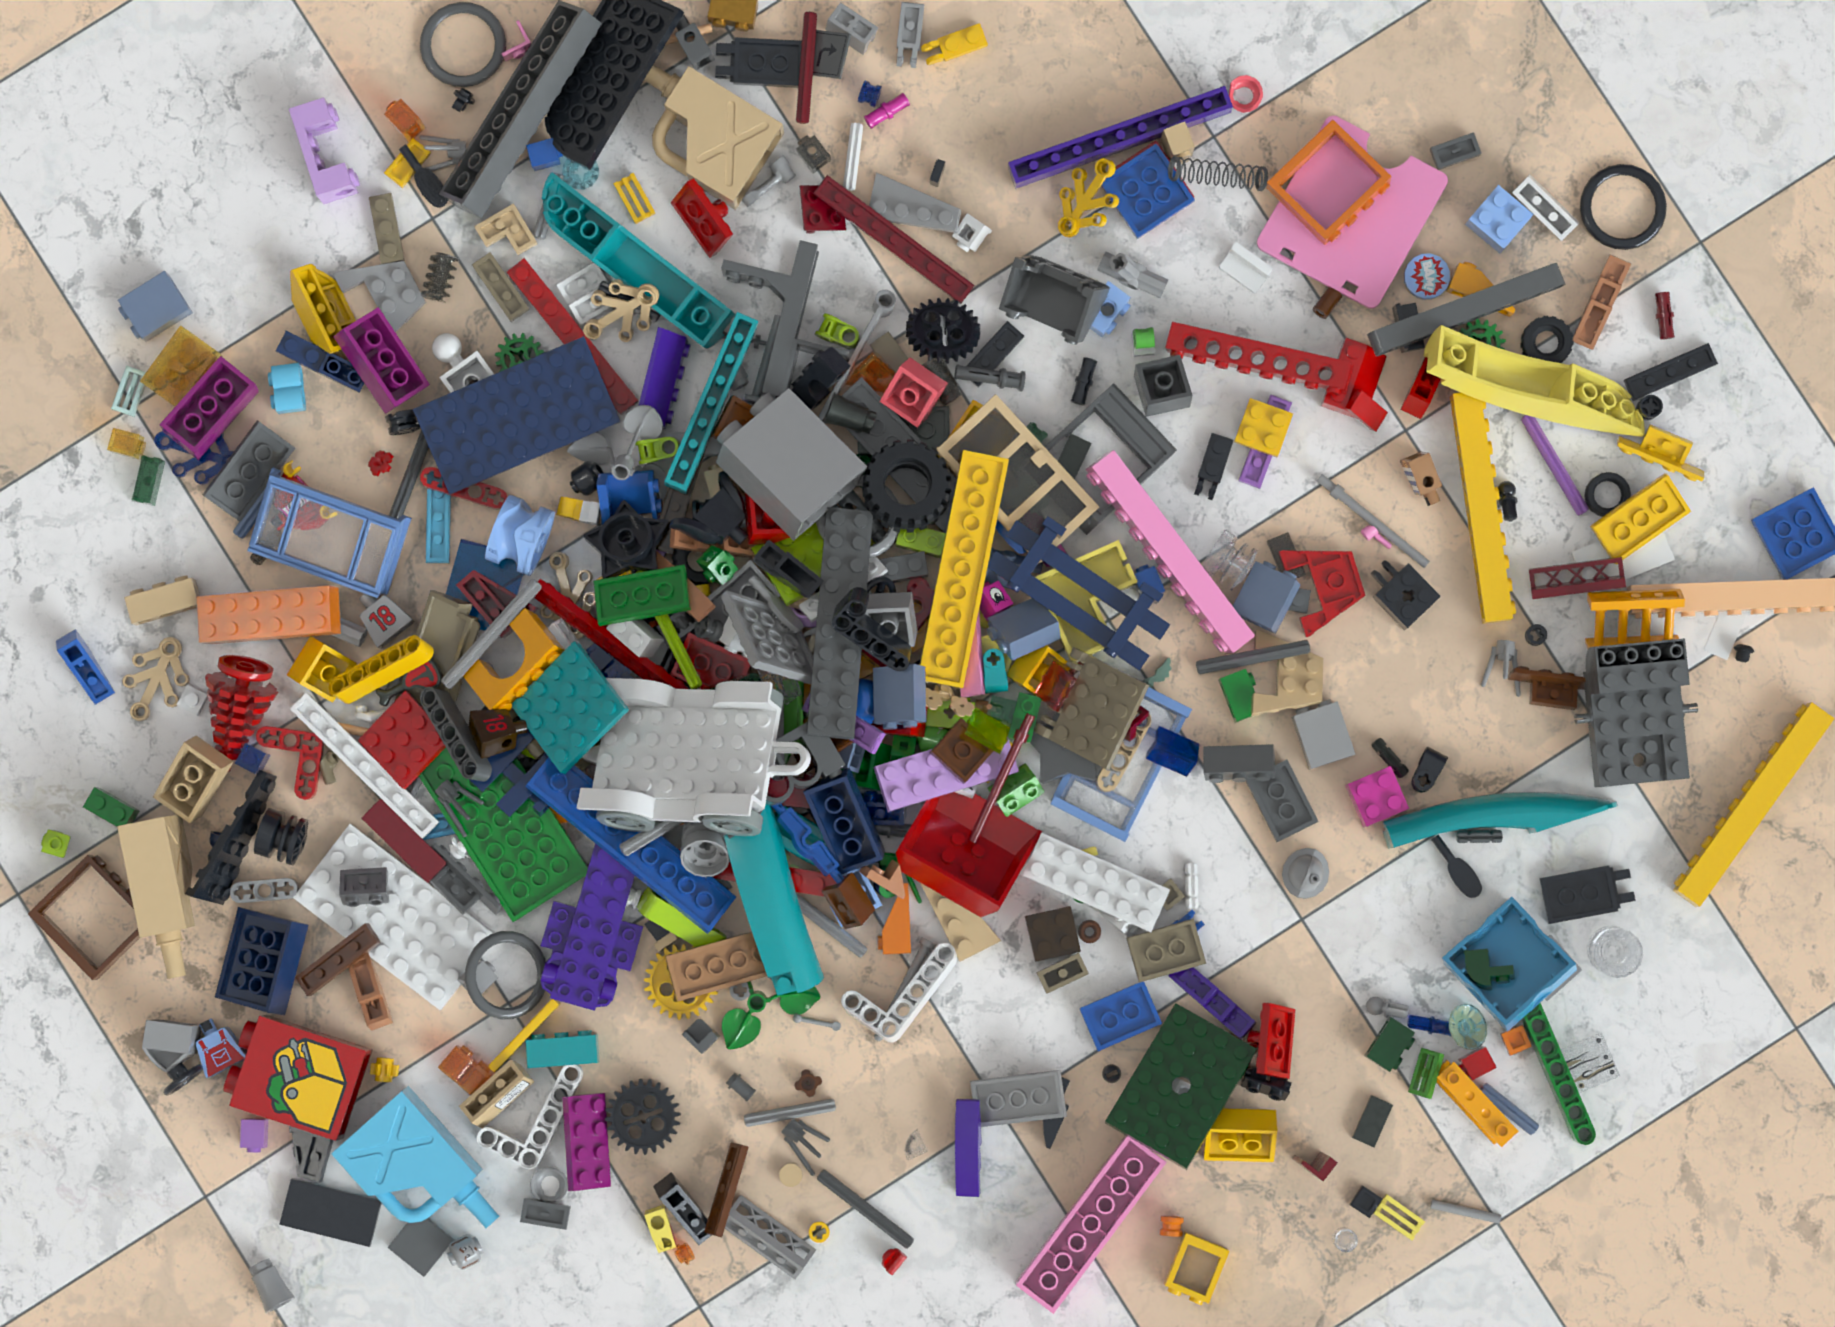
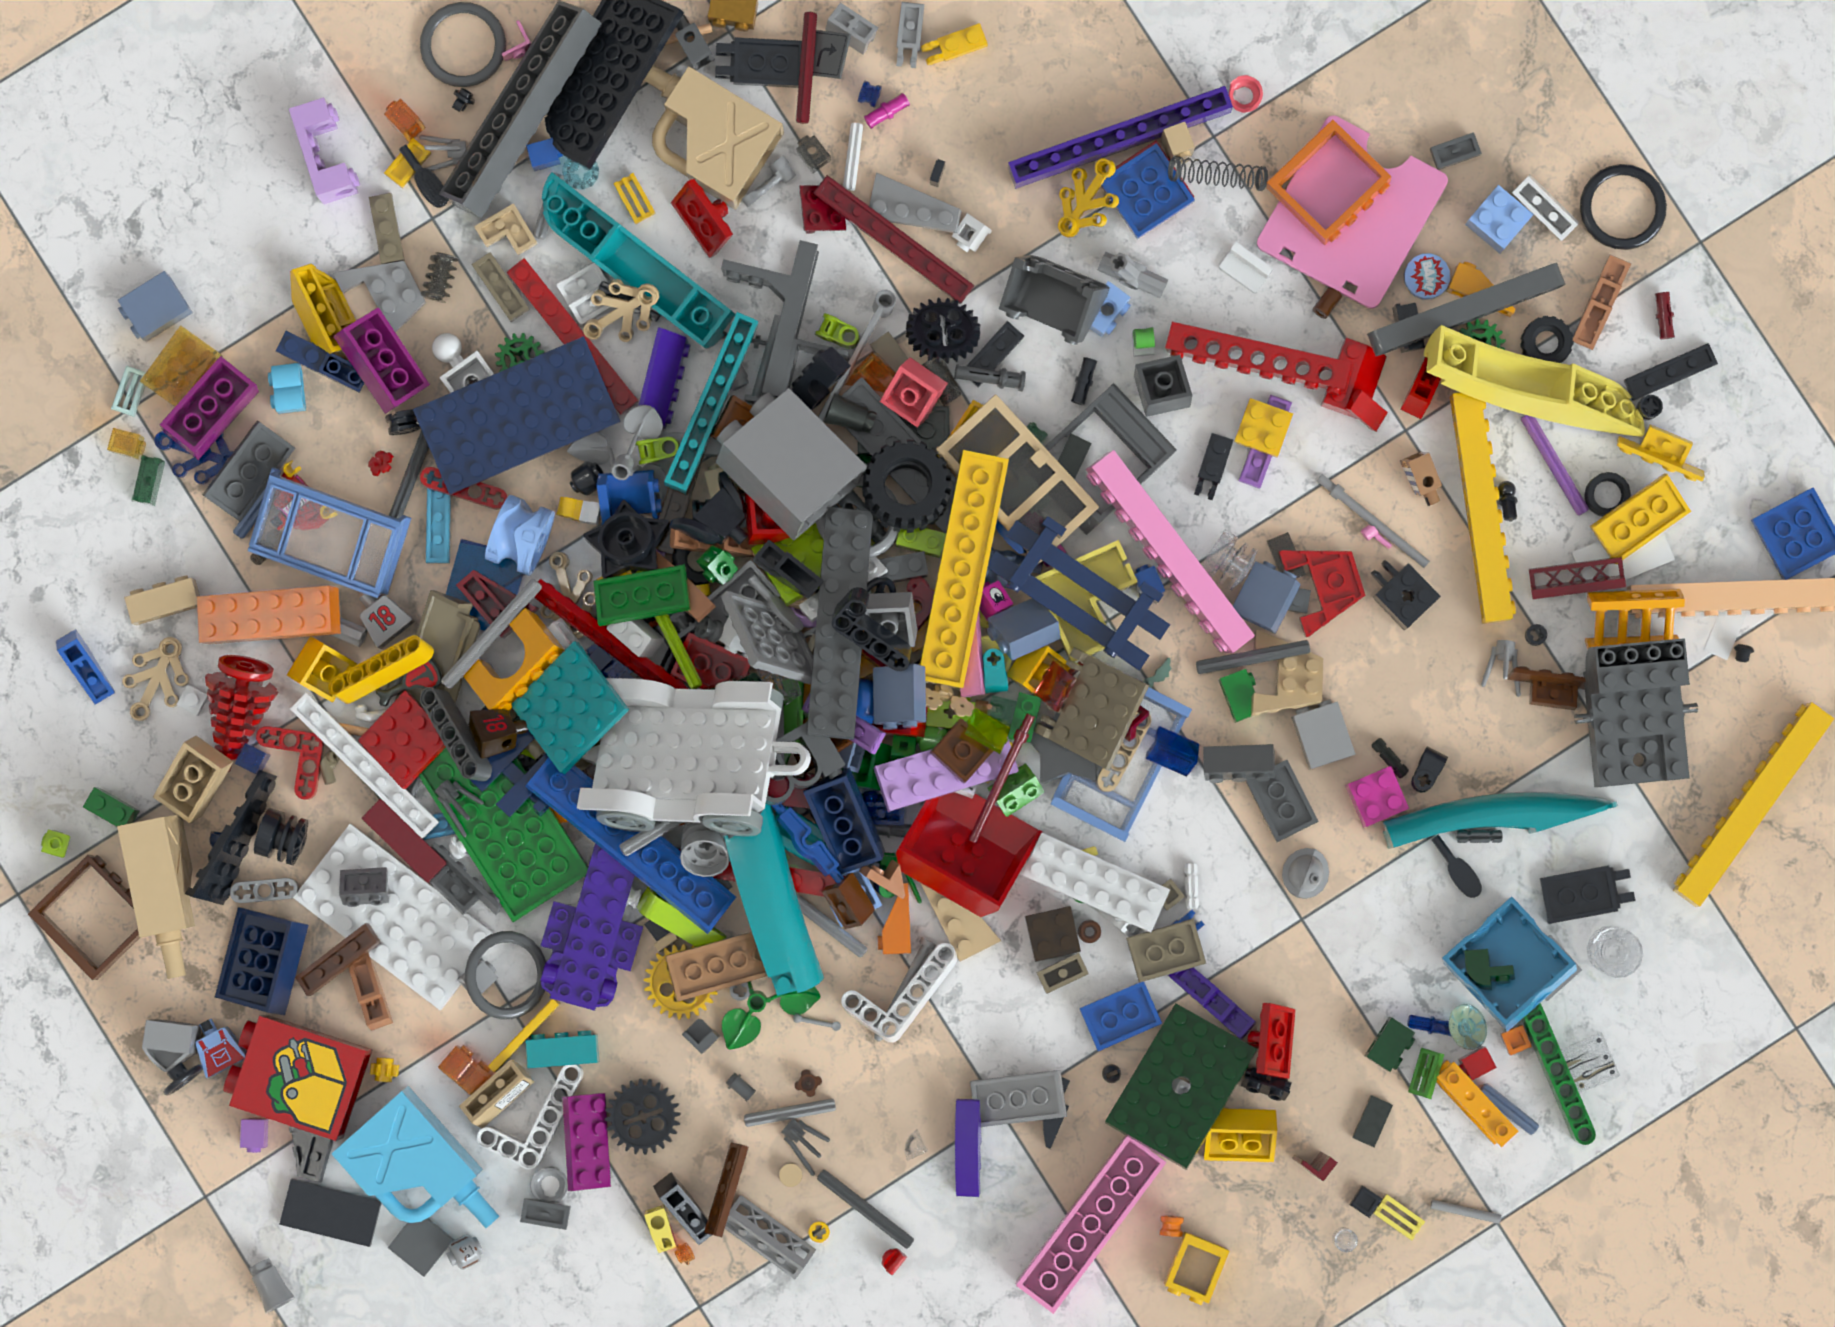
light grey axle [1366,997,1409,1019] -> none

